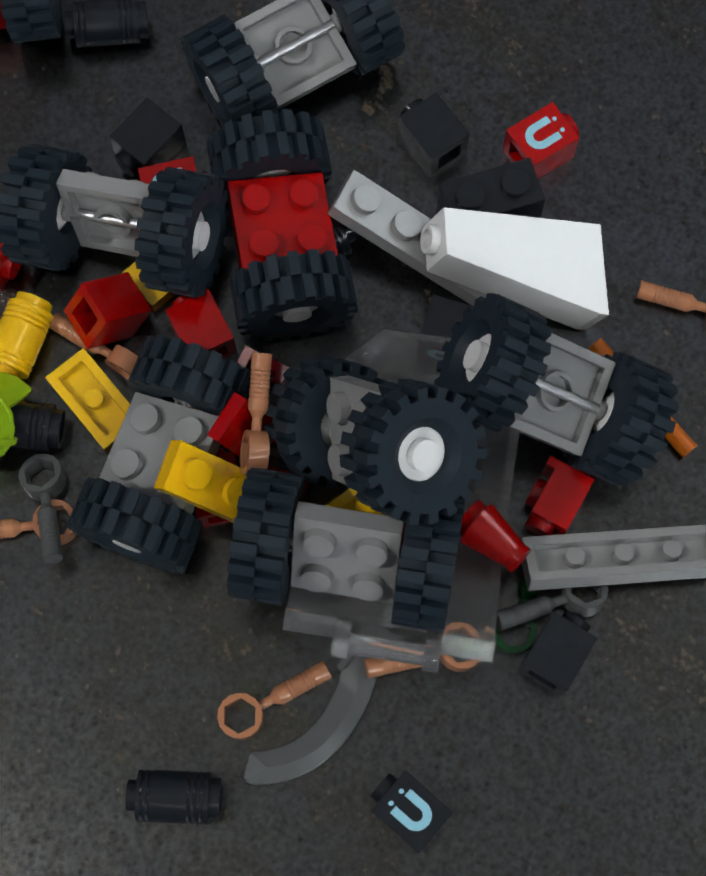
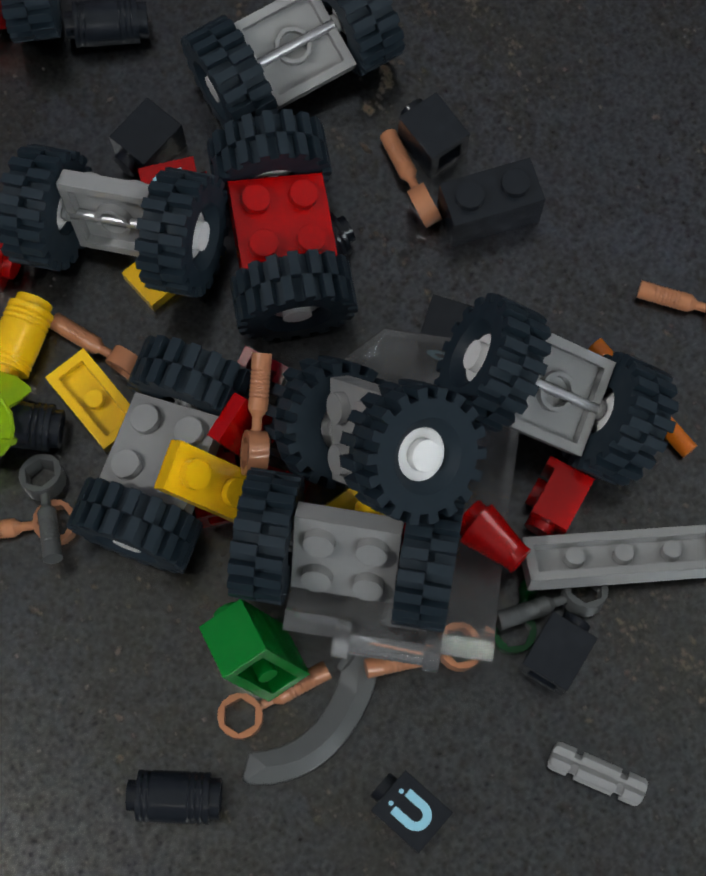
red brick [63,272,152,349] -> none
red brick [165,289,238,359] -> none
light grey plate [327,170,487,306] -> none
white slope [420,207,609,330] -> none
red brick [502,102,580,179] -> none
none -> green brick [199,599,310,702]
none -> nougat piece [380,129,443,228]
none -> light grey axle [547,742,648,806]

